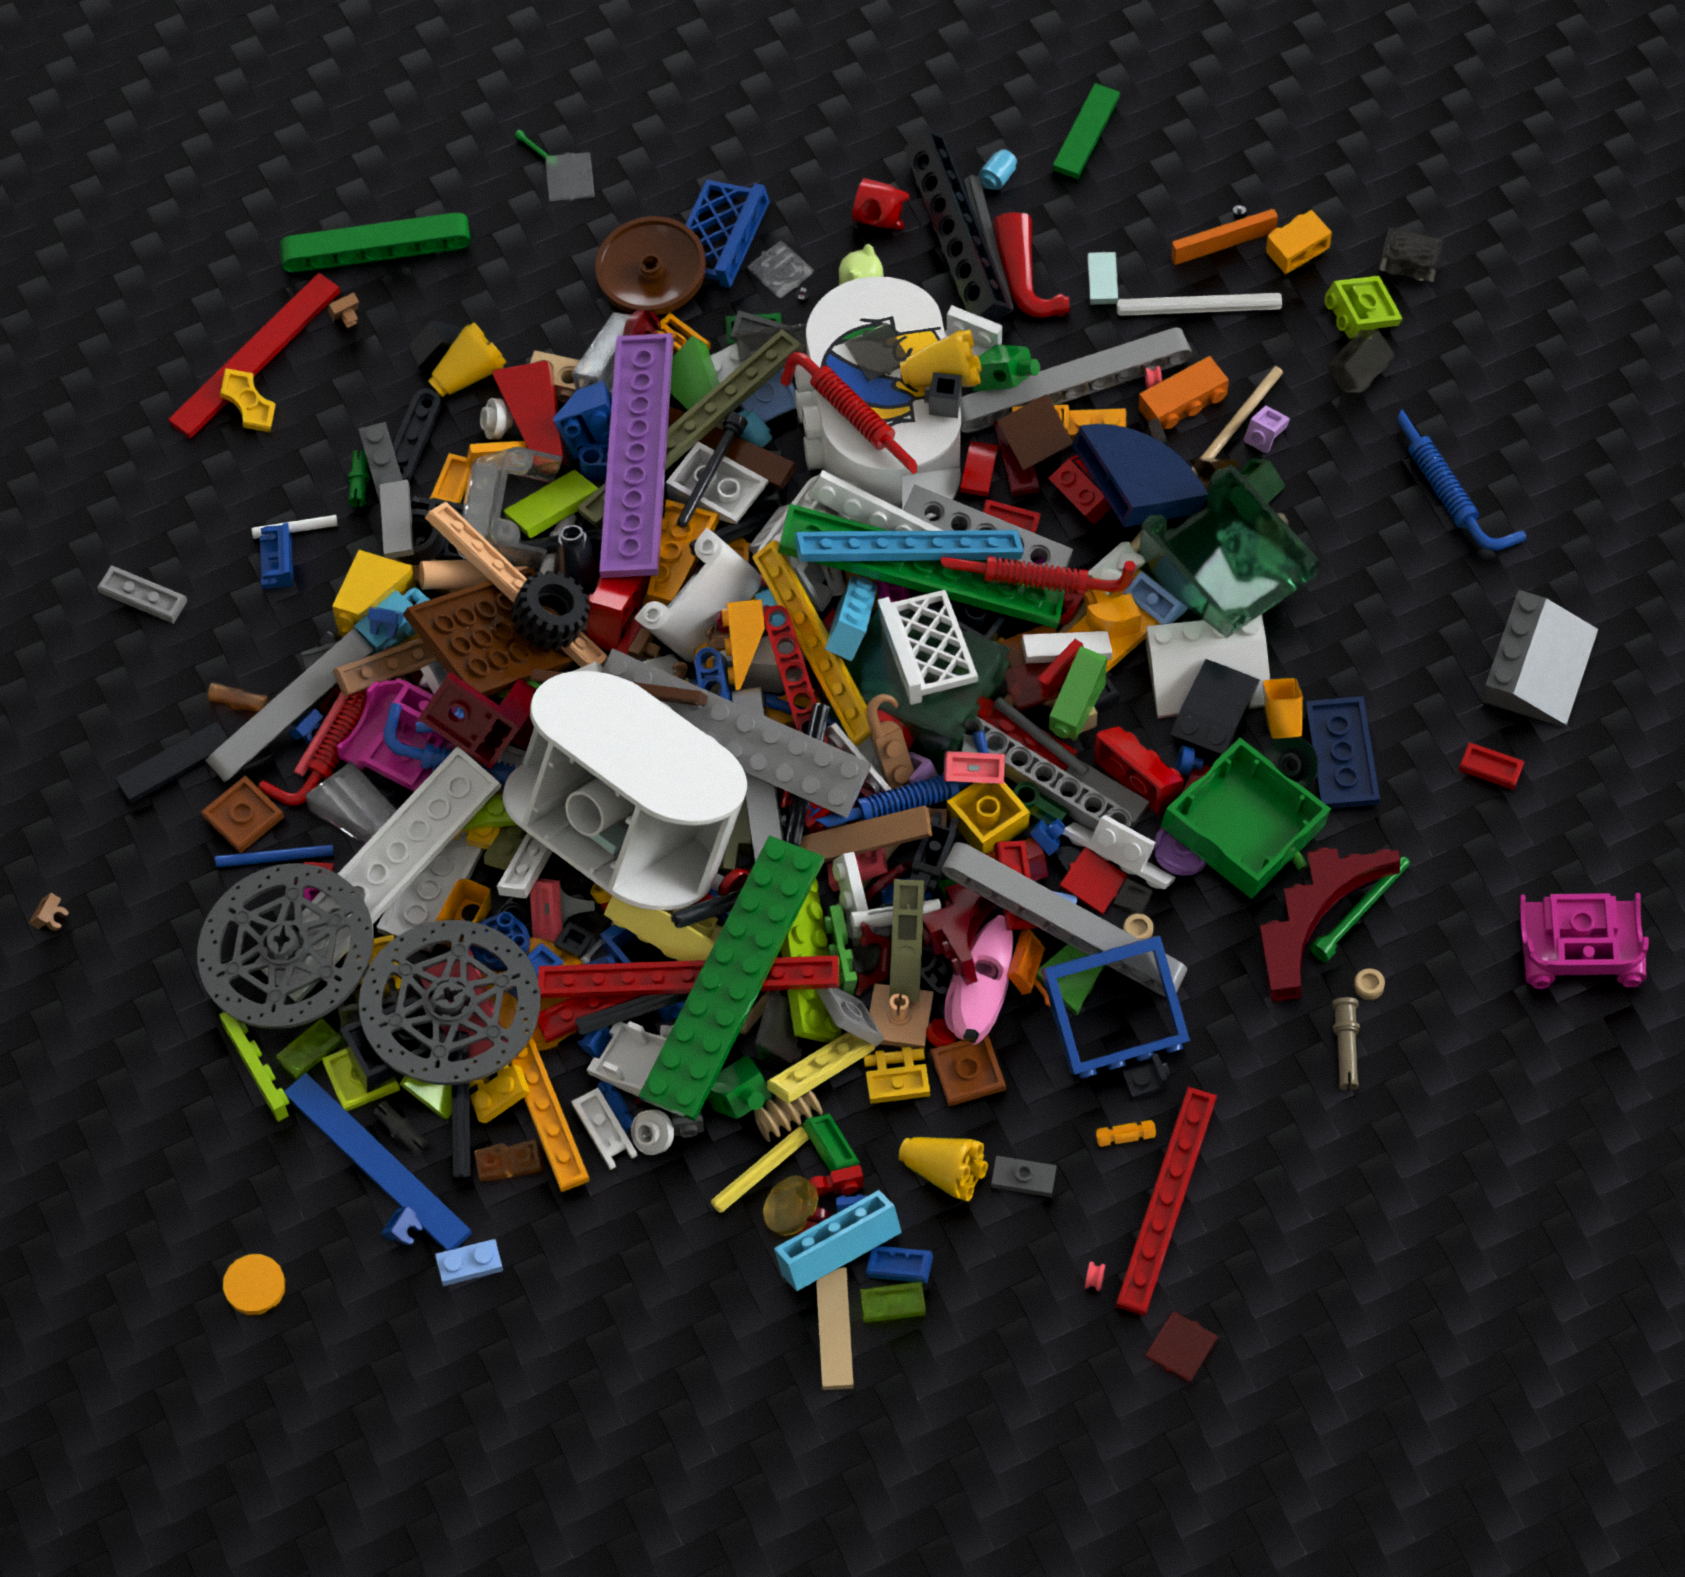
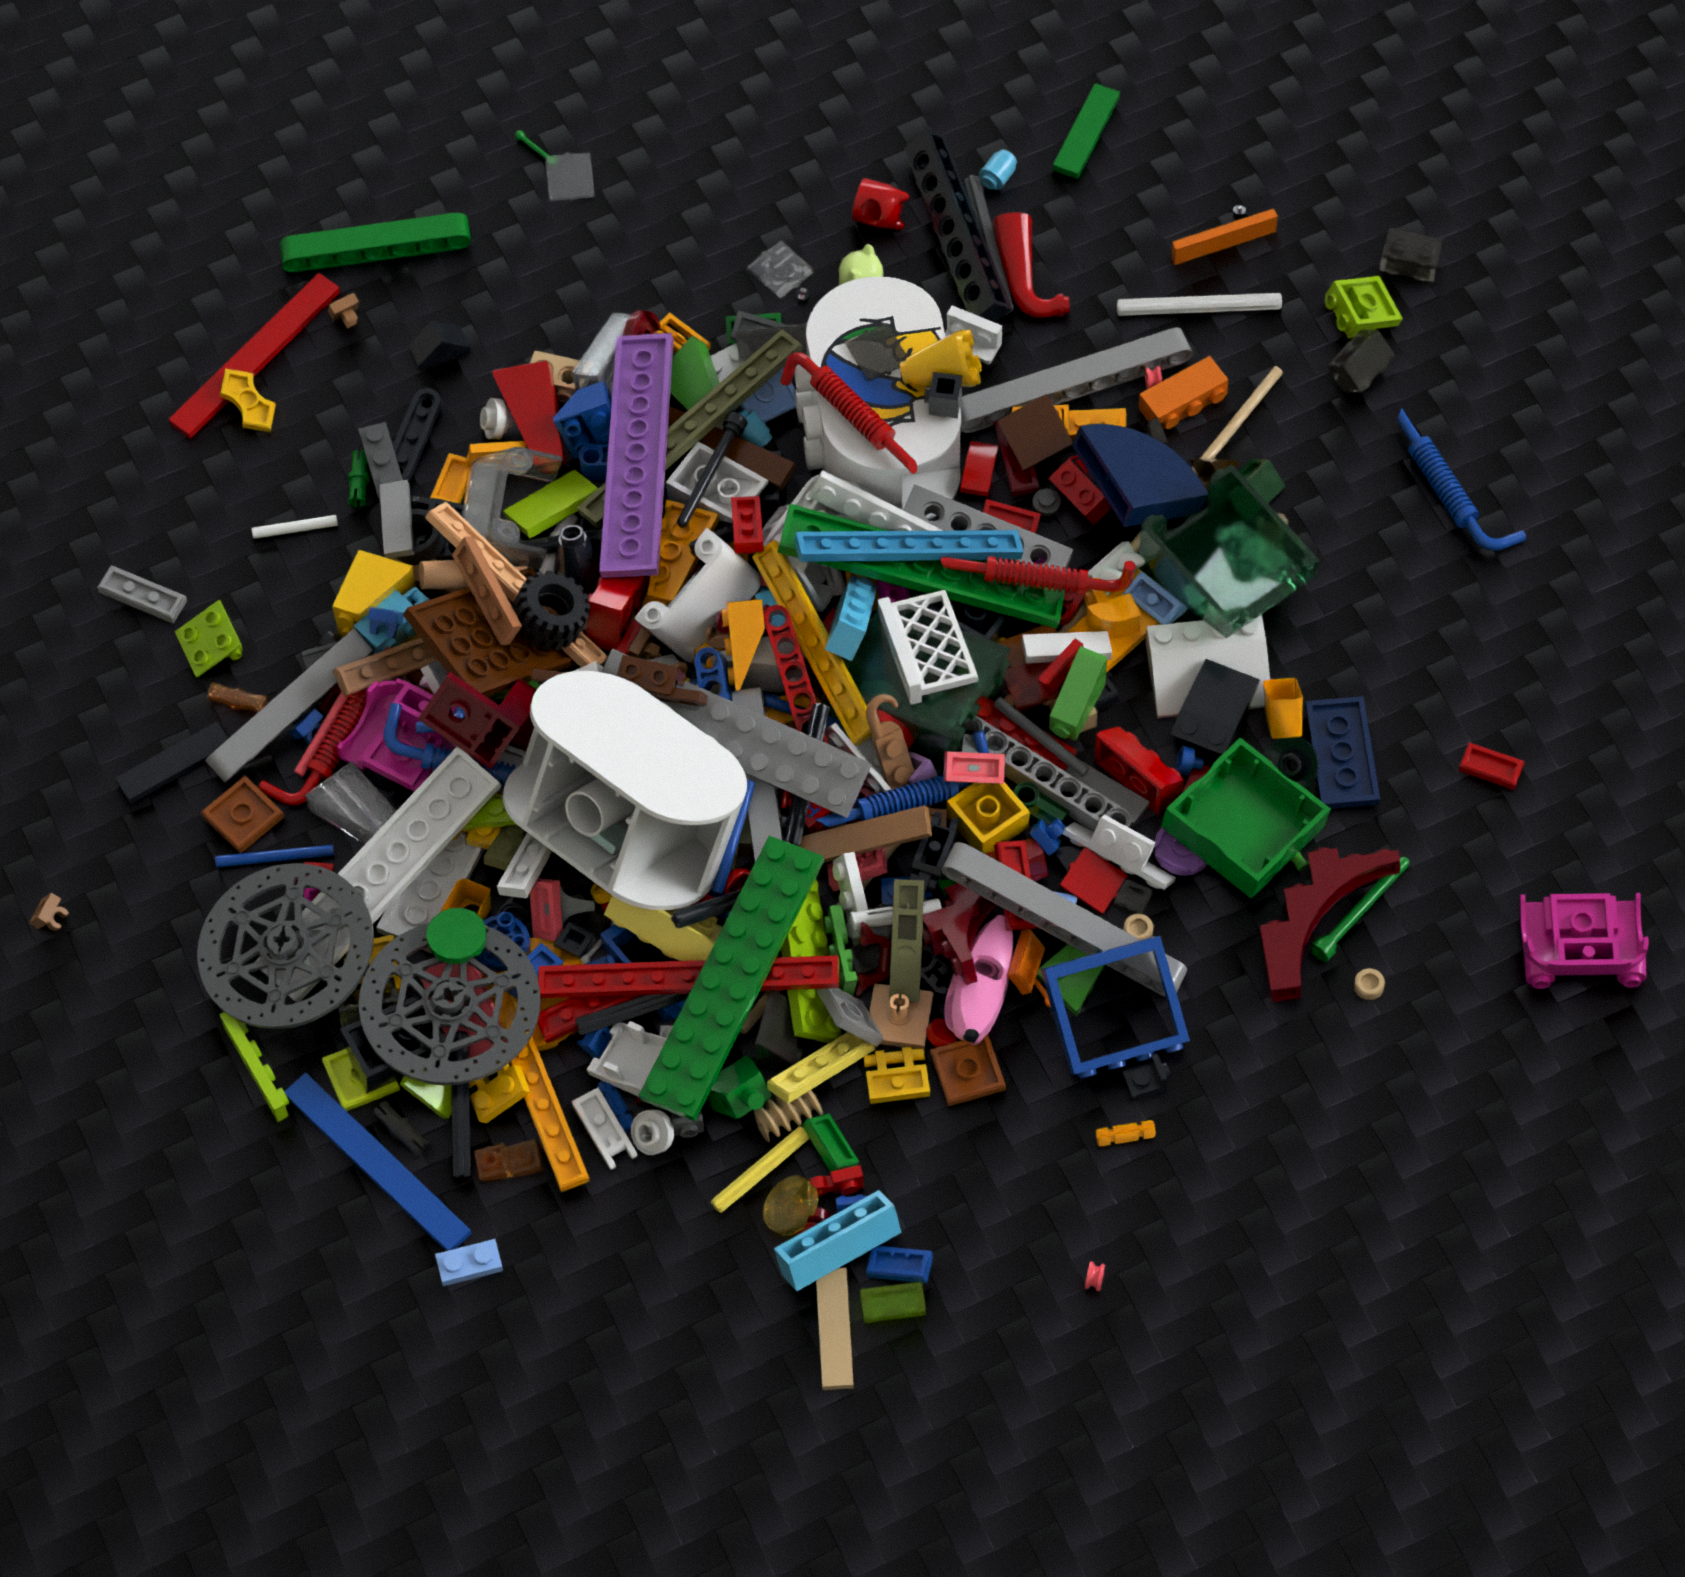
light orange tile [223,1254,285,1315] -> none
blue hinge [260,523,293,589] -> none
clear neon green plate [276,1018,342,1080] -> none
blue tile [381,1206,423,1245] -> none
yellow cone [428,322,507,398] -> none
reddish brown dish [595,216,706,315] -> none
blue fence [686,180,770,288] -> none
dark red helmet [865,861,913,905] -> none
yellow cone [899,1137,988,1201] -> none
green torso [973,344,1040,391] -> none
dark grey plate [991,1156,1057,1197] -> none
light aqua tile [1088,252,1118,304] -> none
red tile [1116,1087,1217,1316] -> none
clear red piece [1146,1311,1218,1382] -> none
lavender bracket [1244,406,1290,453] -> none
light orange brick [1266,210,1332,274] -> none
dark tan pin [1331,997,1360,1090] -> none
slope [1482,590,1598,728] -> none
none -> lime hinge [175,600,243,678]
none -> green tile [426,908,487,964]
none -> nougat plate [452,536,522,645]
none -> reddish brown bracket [617,655,686,696]
none -> blue bar [711,780,756,895]
none -> red plate [731,496,764,554]
none -> dark grey plate [1032,489,1061,516]

